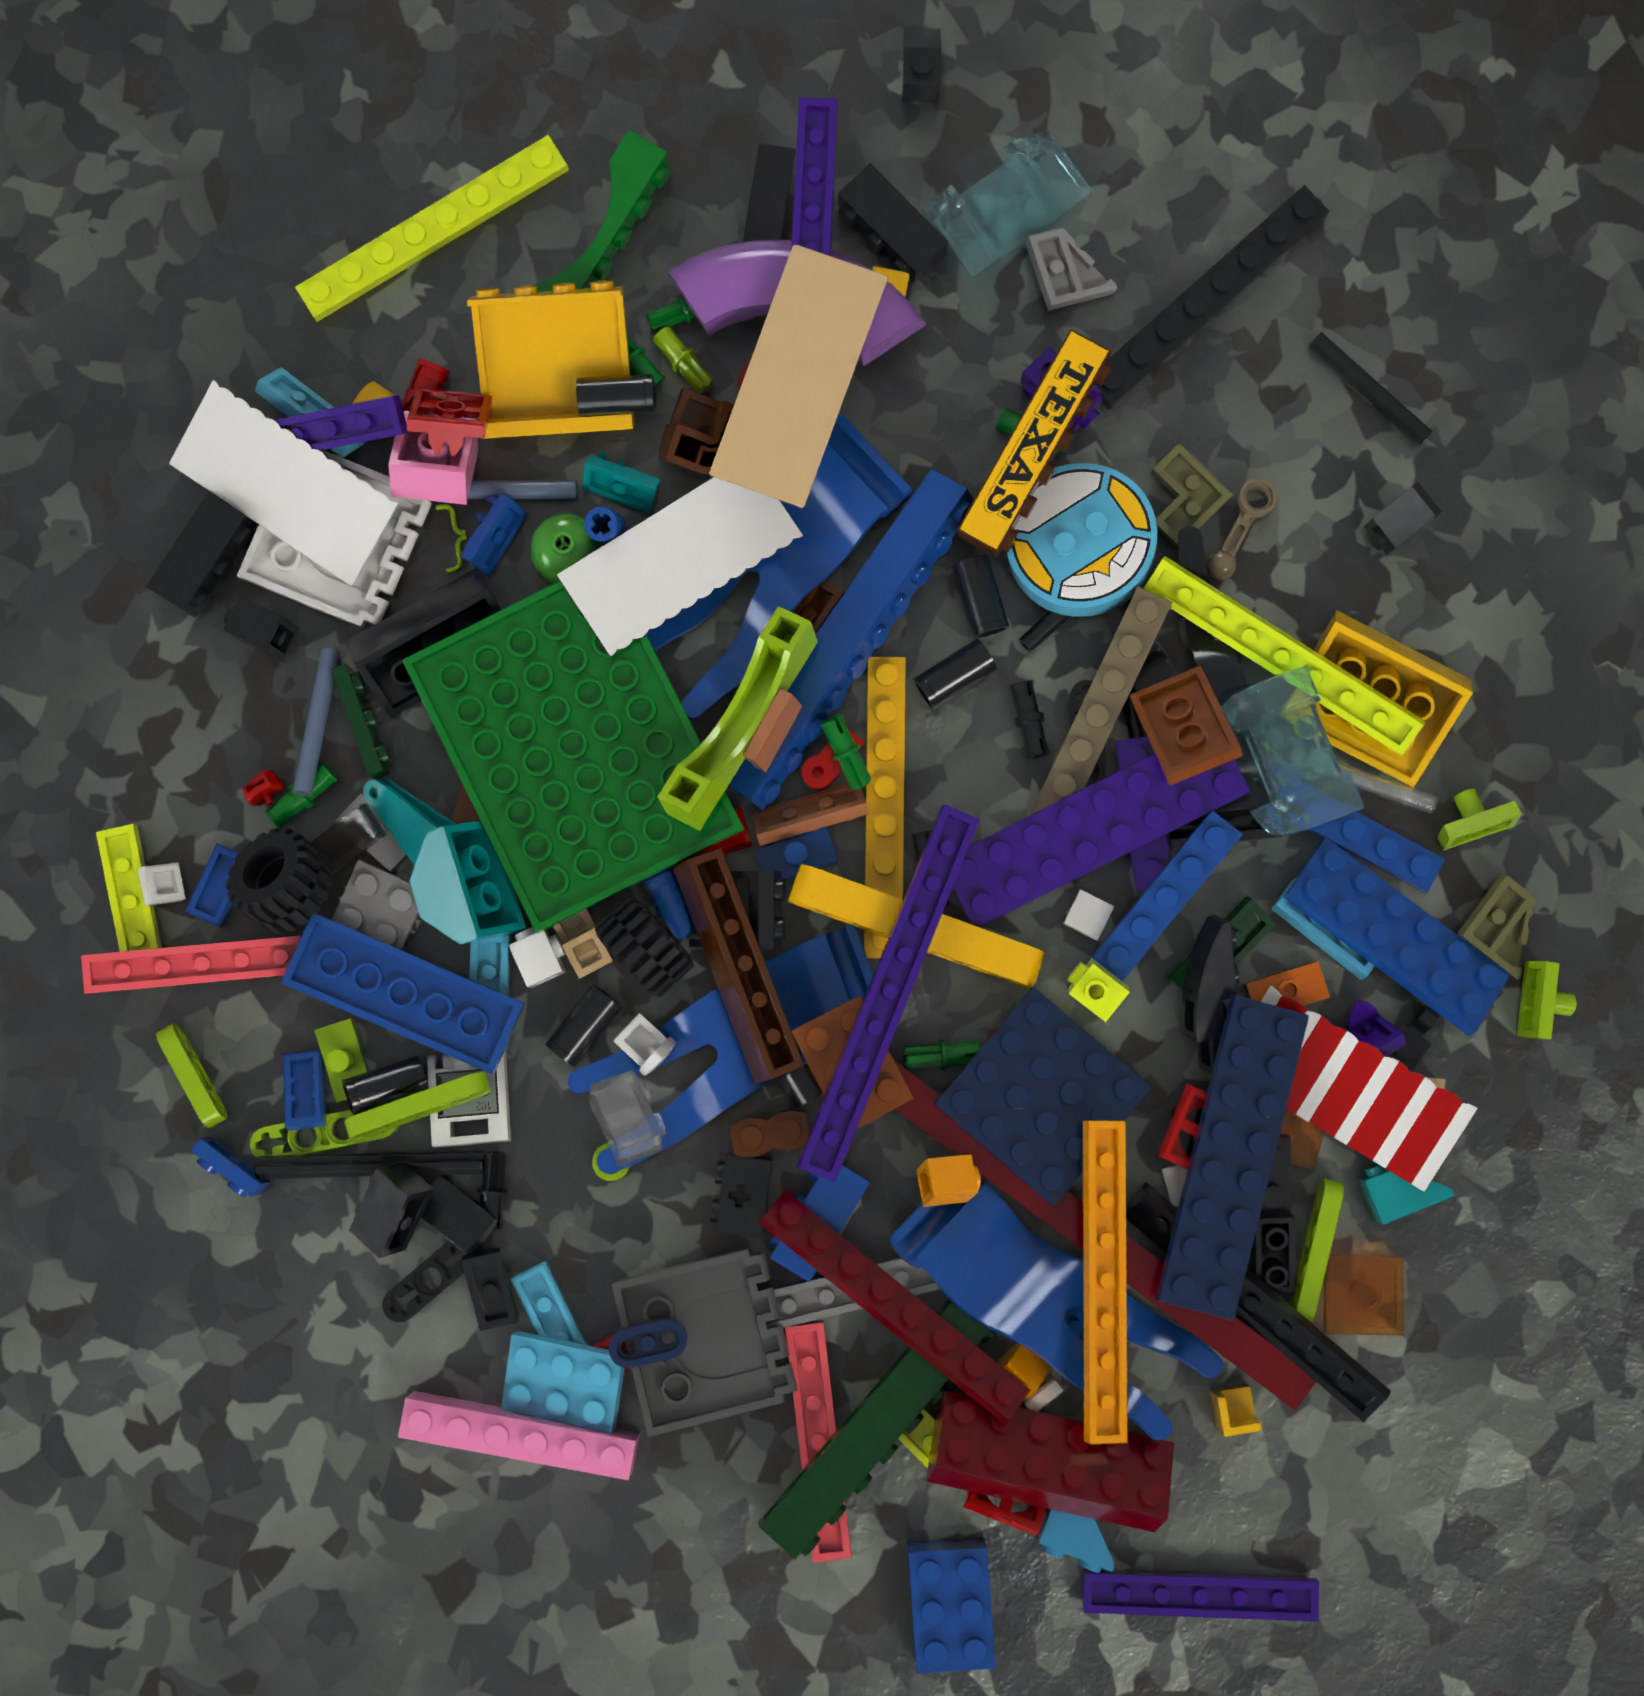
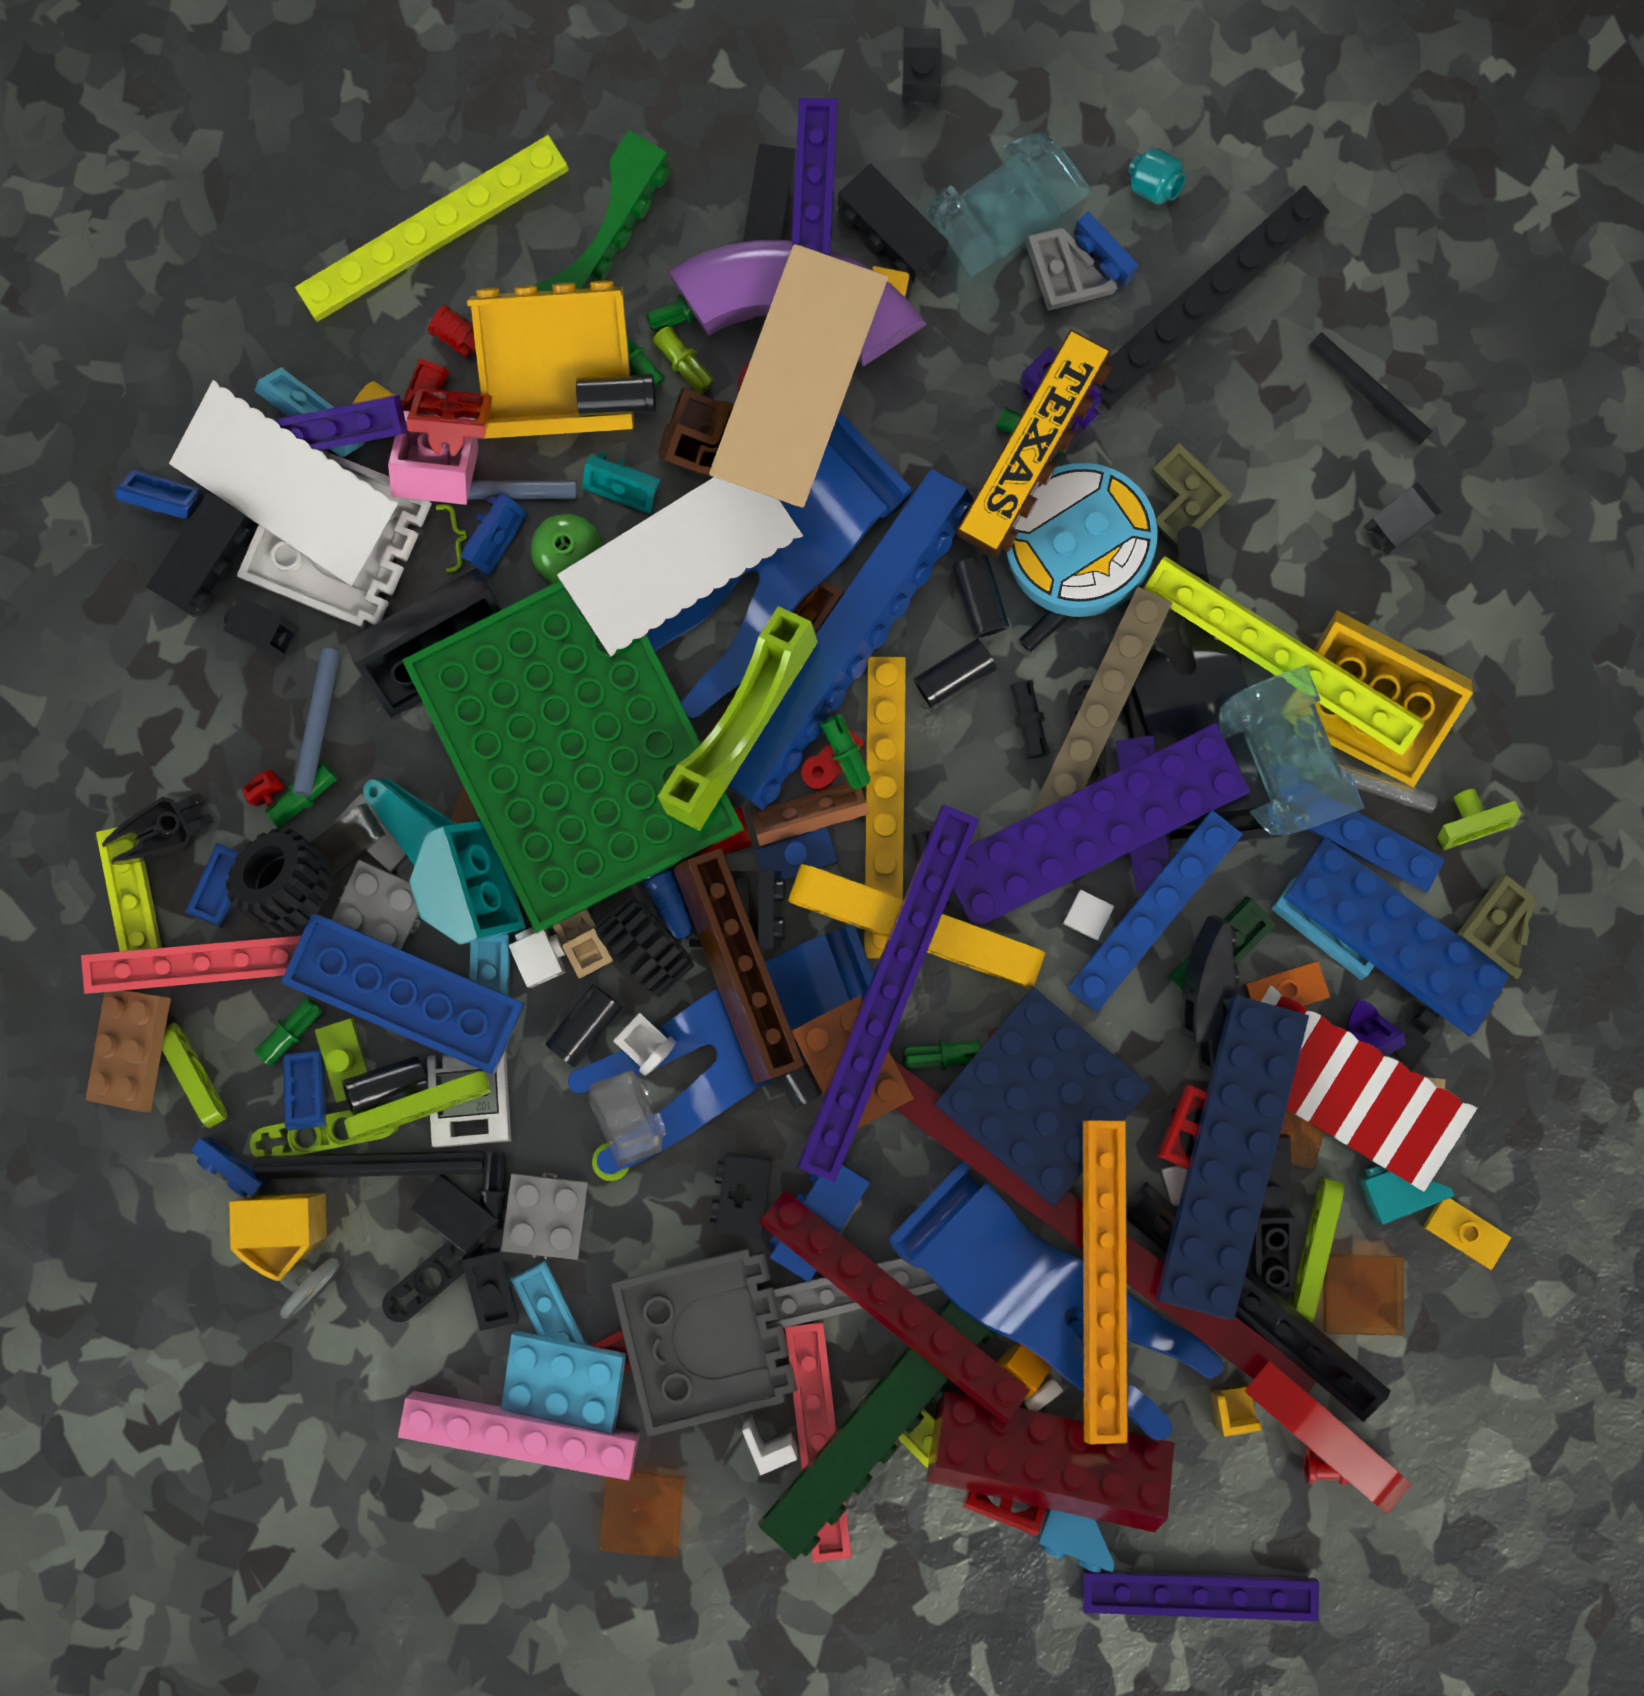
white tile [138,862,186,906] -> none
dark green plate [331,664,392,779] -> none
black brick [349,1162,434,1258] -> none
blue hinge [584,507,630,544] -> none
dark blue plate [609,1317,687,1369] -> none
reddish brown brick [730,1109,810,1157] -> none
nougat tile [743,689,802,773] -> none
blue brick [907,1537,996,1674] -> none
light orange brick [916,1154,981,1207] -> none
neon yellow brick [1067,958,1130,1022] -> none
dark orange plate [1129,665,1243,786] -> none
dark tan piece [1206,478,1277,580] -> none
lime tile [1517,961,1577,1040] -> none
none -> medium nougat plate [85,990,171,1112]
none -> black hinge [102,793,214,865]
none -> blue plate [116,470,203,520]
none -> yellow piece [229,1192,339,1319]
none -> green axle [254,997,322,1066]
none -> red hinge [427,305,476,358]
none -> light grey plate [501,1173,588,1260]
none -> clear orange plate [600,1472,685,1558]
none -> white panel [742,1414,798,1475]
none -> blue plate [1073,211,1139,287]
none -> teal head [1128,148,1186,204]
none -> red piece [1244,1361,1412,1515]
none -> red bush [1303,1448,1348,1485]
none -> yellow plate [1423,1198,1512,1270]

